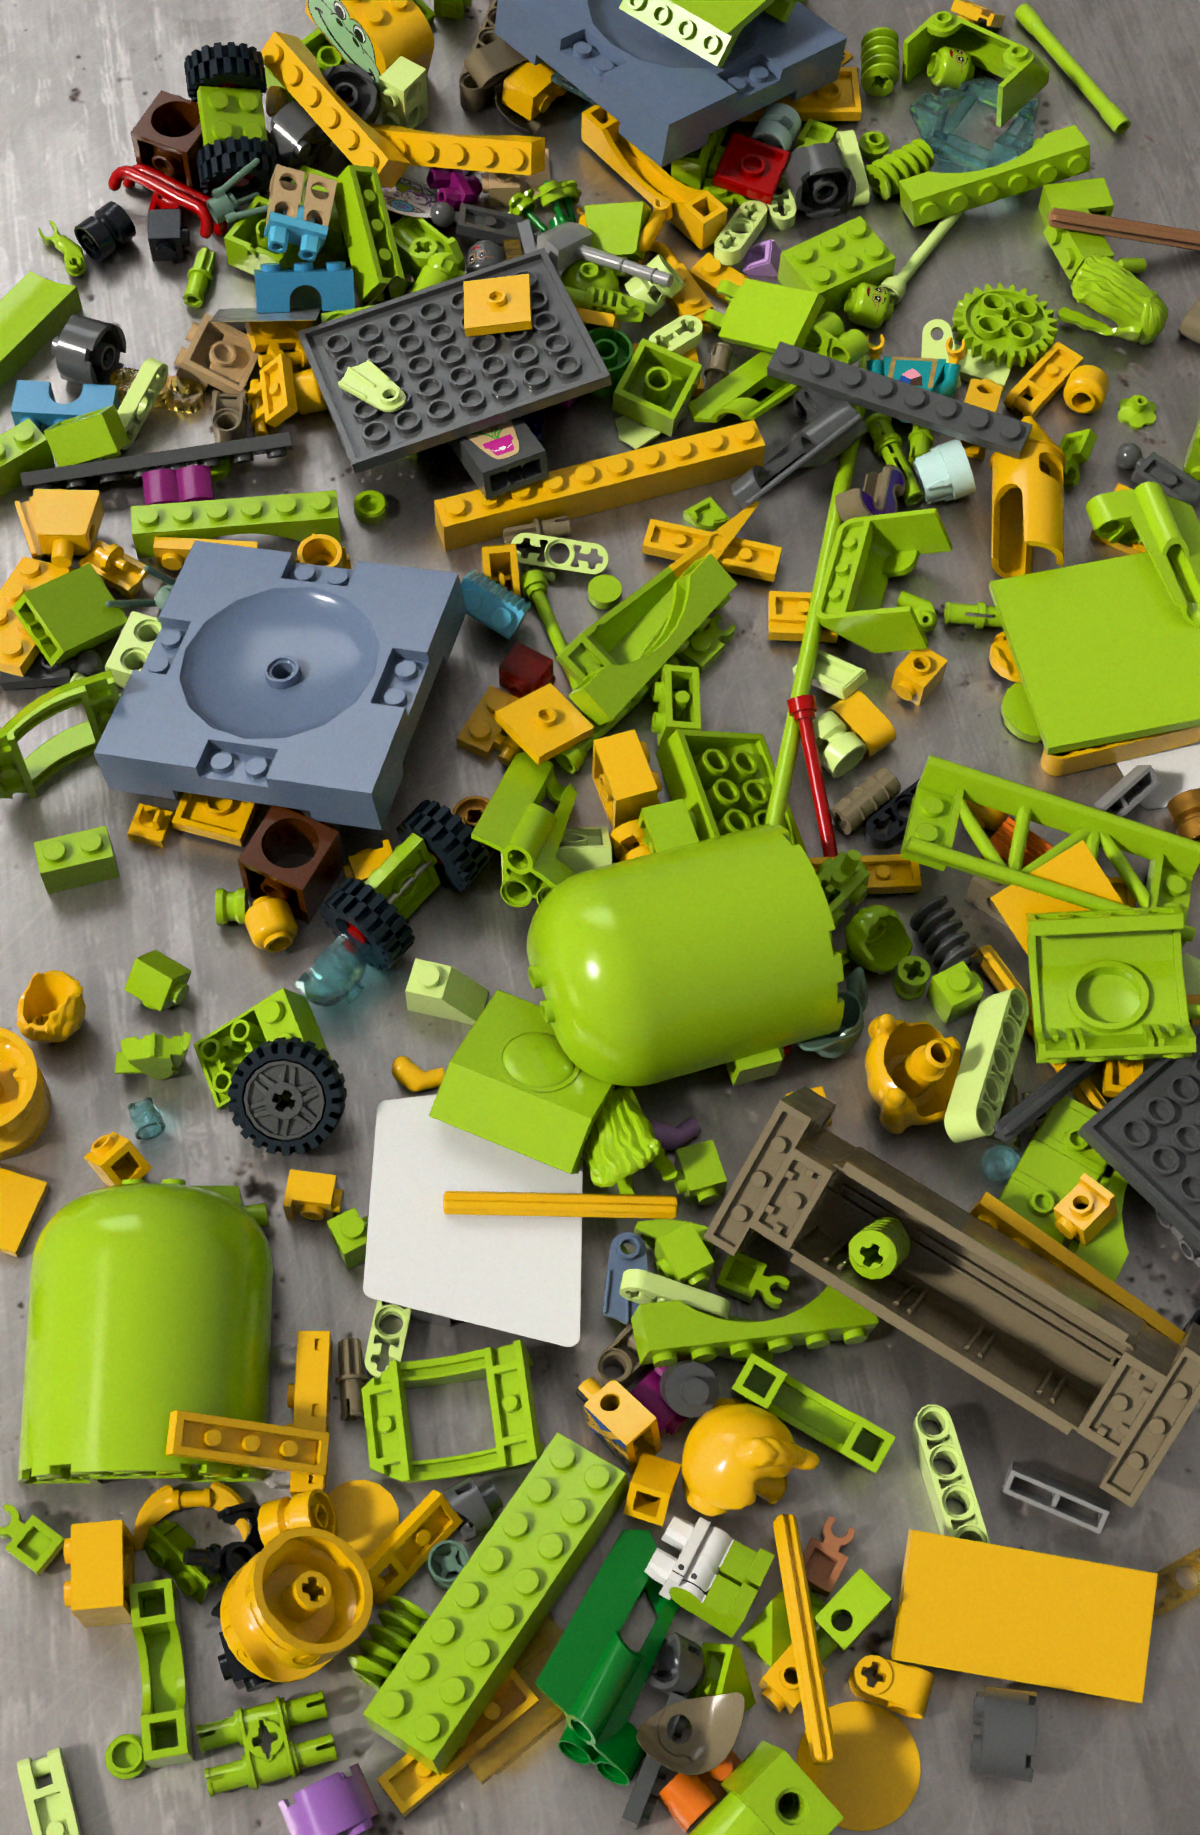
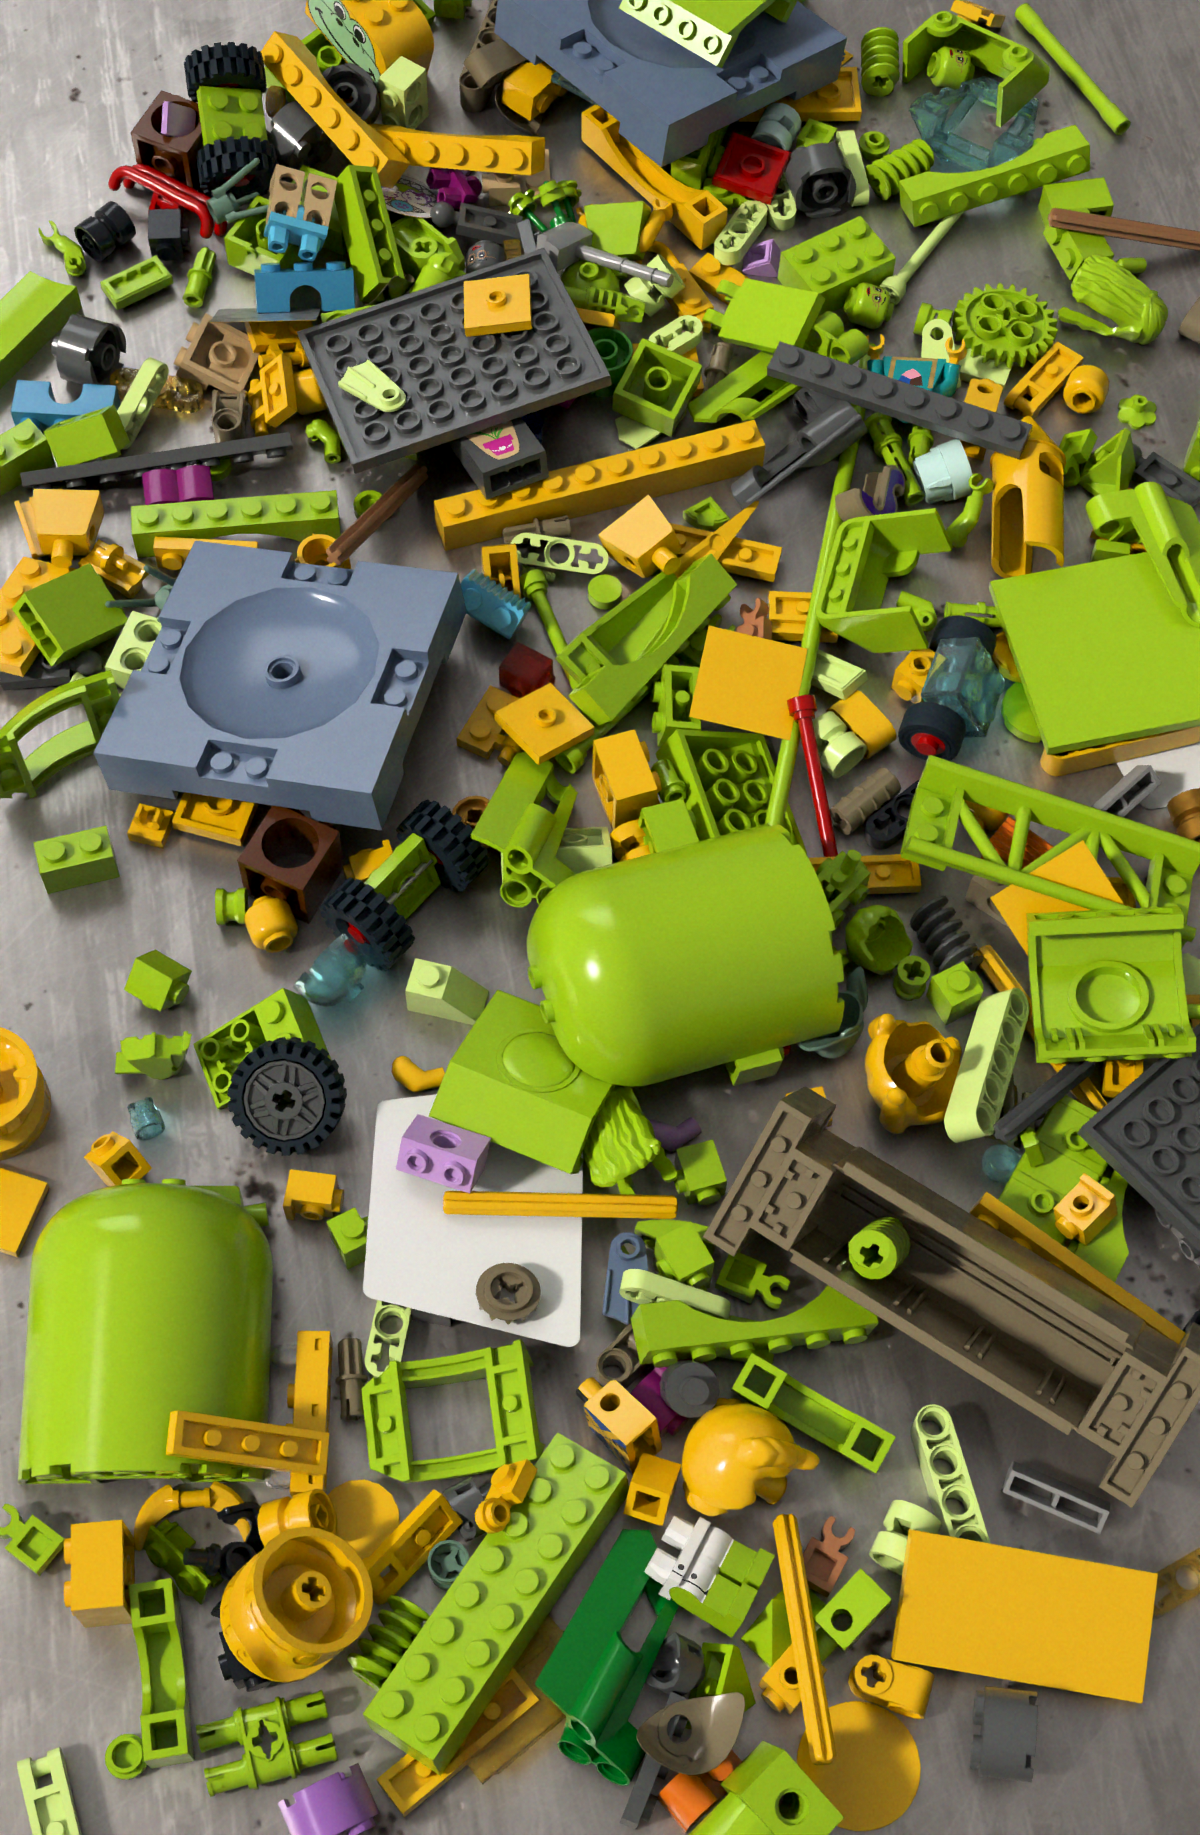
yellow hair [16,970,86,1043] -> none
none -> lime plate [100,255,174,310]
none -> lavender slope [161,101,196,137]
none -> lime arm [306,419,341,464]
none -> medium nougat axle [326,464,428,565]
none -> lavender brick [396,1114,491,1194]
none -> dark tan gear [475,1263,541,1325]
none -> yellow plate [475,1459,538,1534]
none -> yellow torso [598,495,681,578]
none -> lime pin [651,759,687,802]
none -> yellow sticker [689,625,808,740]
none -> nougat plate [736,598,772,640]
none -> yellowish green wheel [869,1500,942,1576]
none -> brick [898,615,1005,761]
none -> lime wheel [913,302,954,340]
none -> lime arm [946,473,994,548]
none -> lime tile [1019,1127,1045,1167]
none -> lime slope [1078,428,1136,496]
none -> lime tile [1090,539,1131,562]

